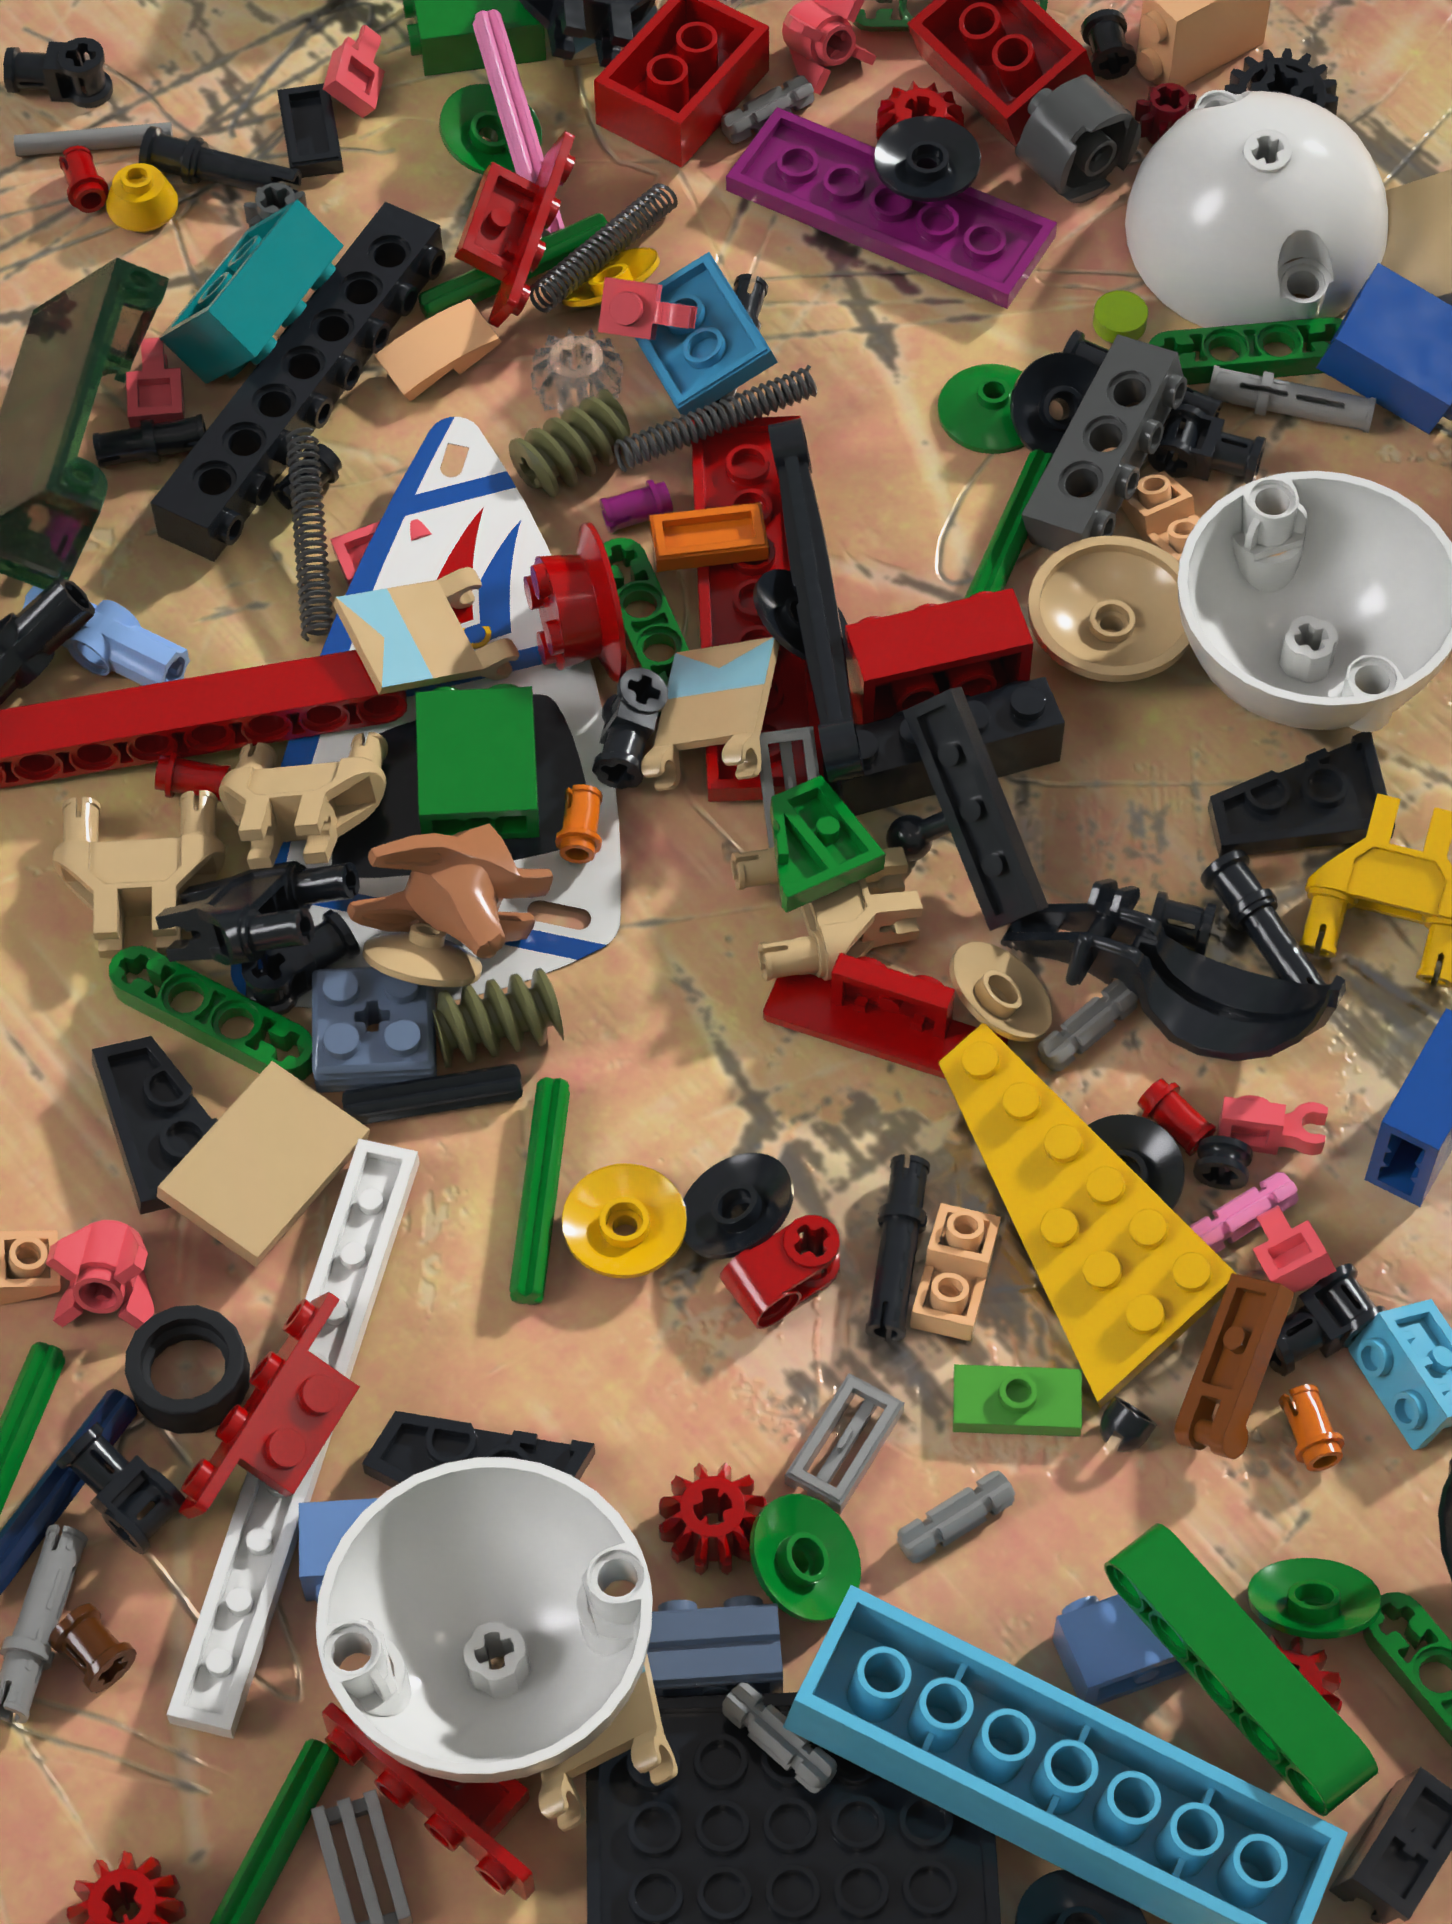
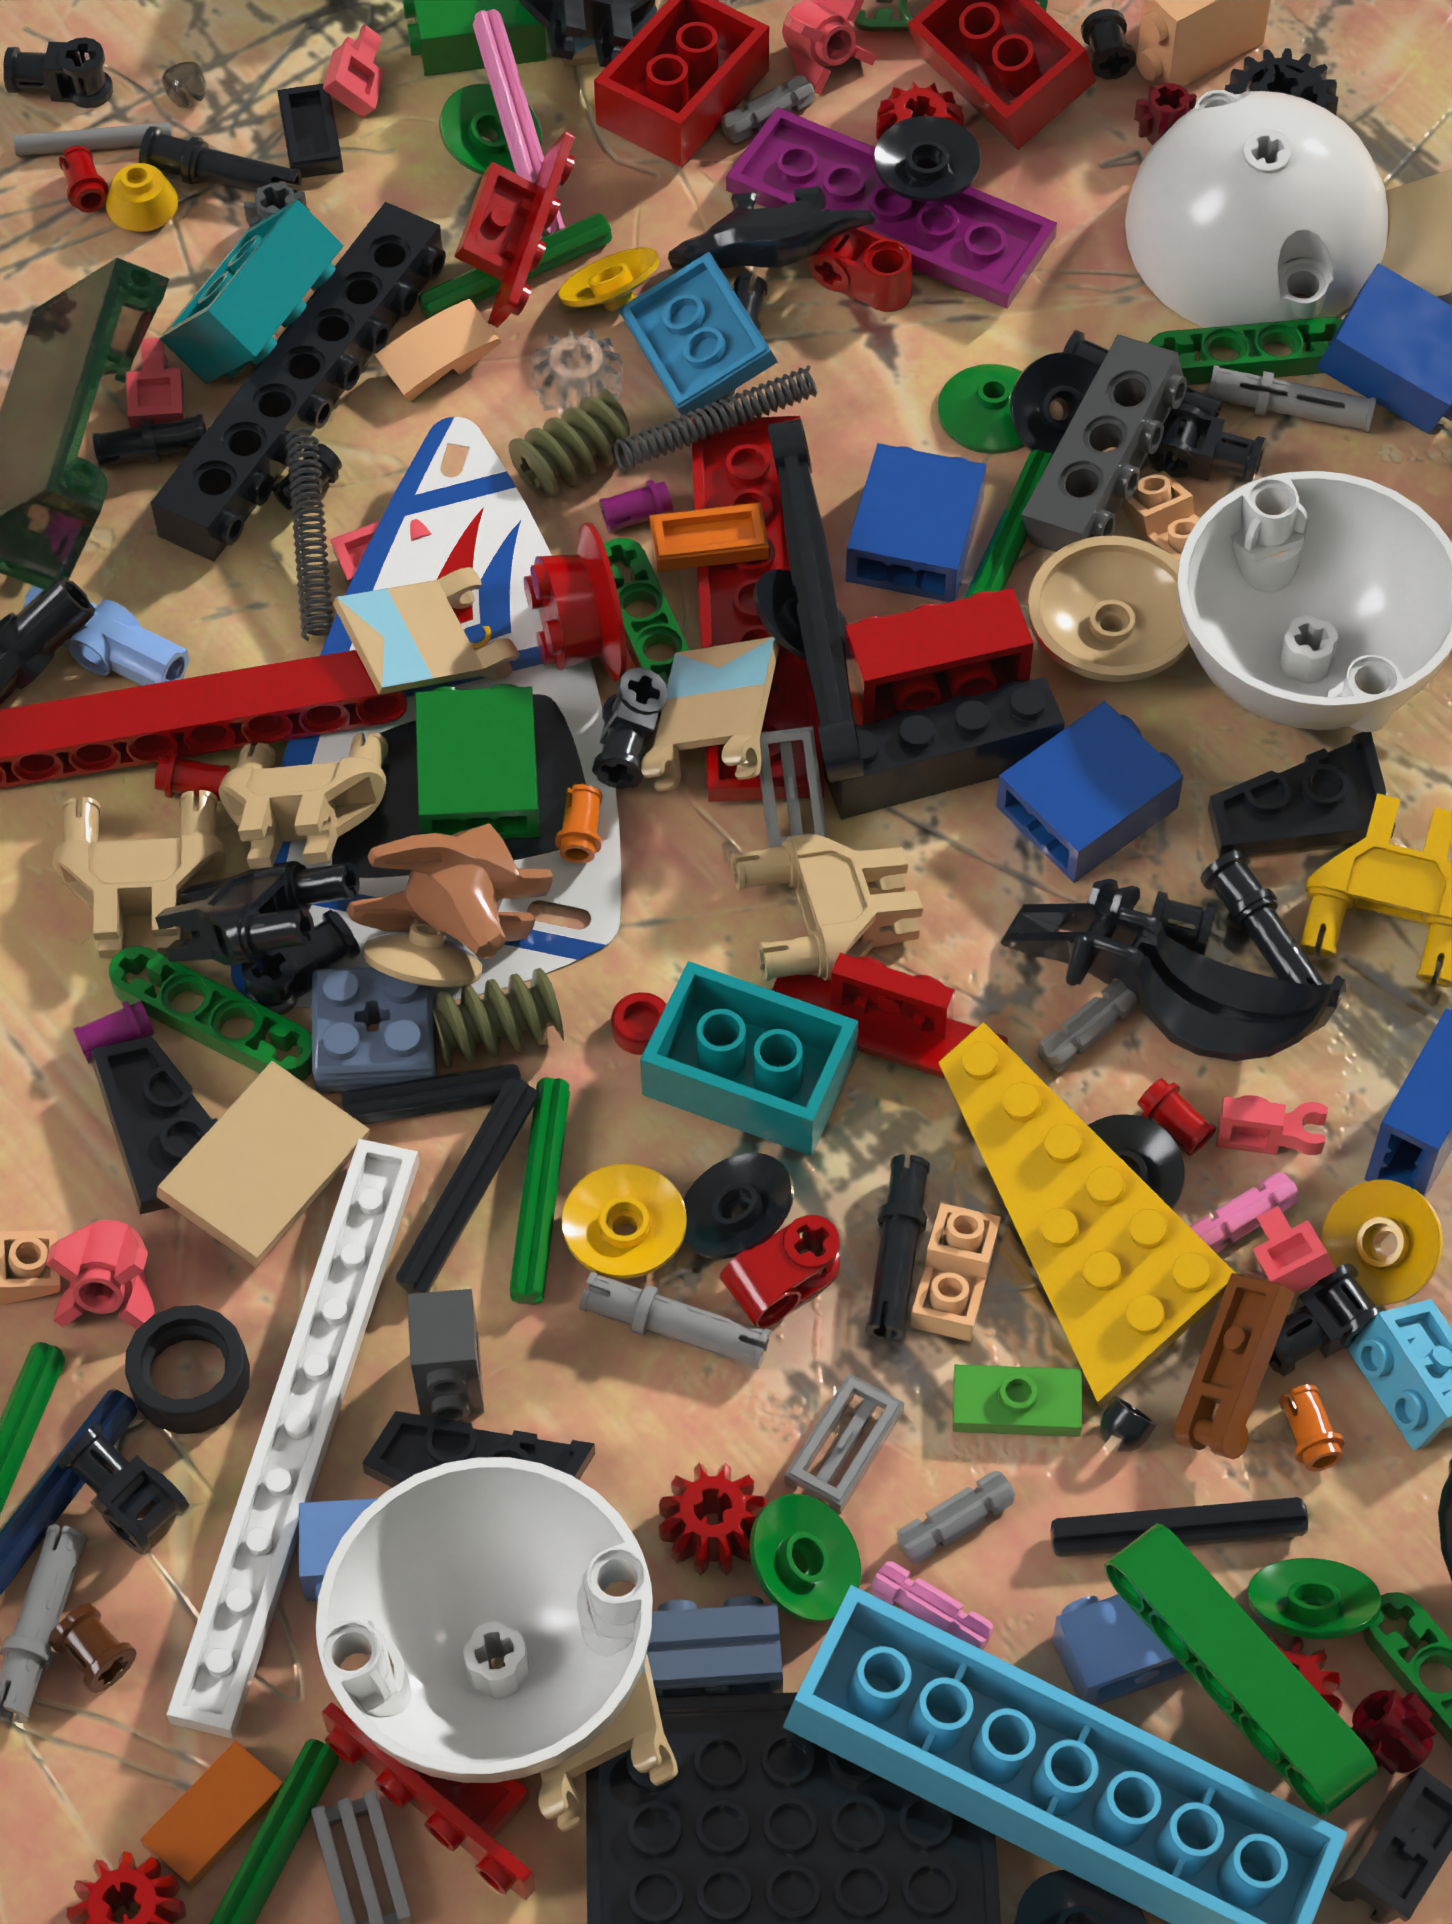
red bracket [178,1292,360,1519] -> none
dark grey piece [530,183,678,313] -> none
coral plate [598,277,698,340] -> none
light grey axle [722,1682,837,1793] -> none
green wing [770,775,886,913] -> none
black plate [886,687,1049,931] -> none
tan dish [949,942,1053,1042] -> none
dark grey brick [1015,74,1141,203] -> none
lime tile [1093,290,1148,343] -> none
black bush [1193,1135,1253,1190] -> none
none -> magenta pin [73,1000,155,1064]
none -> orange tile [140,1740,284,1890]
none -> clear smoke hinge [161,62,207,108]
none -> black axle [396,1079,538,1294]
none -> dark grey brick [407,1289,484,1421]
none -> light grey pin [579,1271,771,1369]
none -> red tile [611,992,667,1055]
none -> teal brick [640,961,858,1156]
none -> black animal [668,186,876,270]
none -> red piece [808,226,912,312]
none -> blue brick [846,443,986,602]
none -> bright pink axle [871,1561,993,1650]
none -> blue brick [996,701,1183,883]
none -> black axle [1050,1497,1309,1557]
none -> yellow dish [1321,1180,1443,1305]
none -> dark red gear [1351,1689,1436,1774]

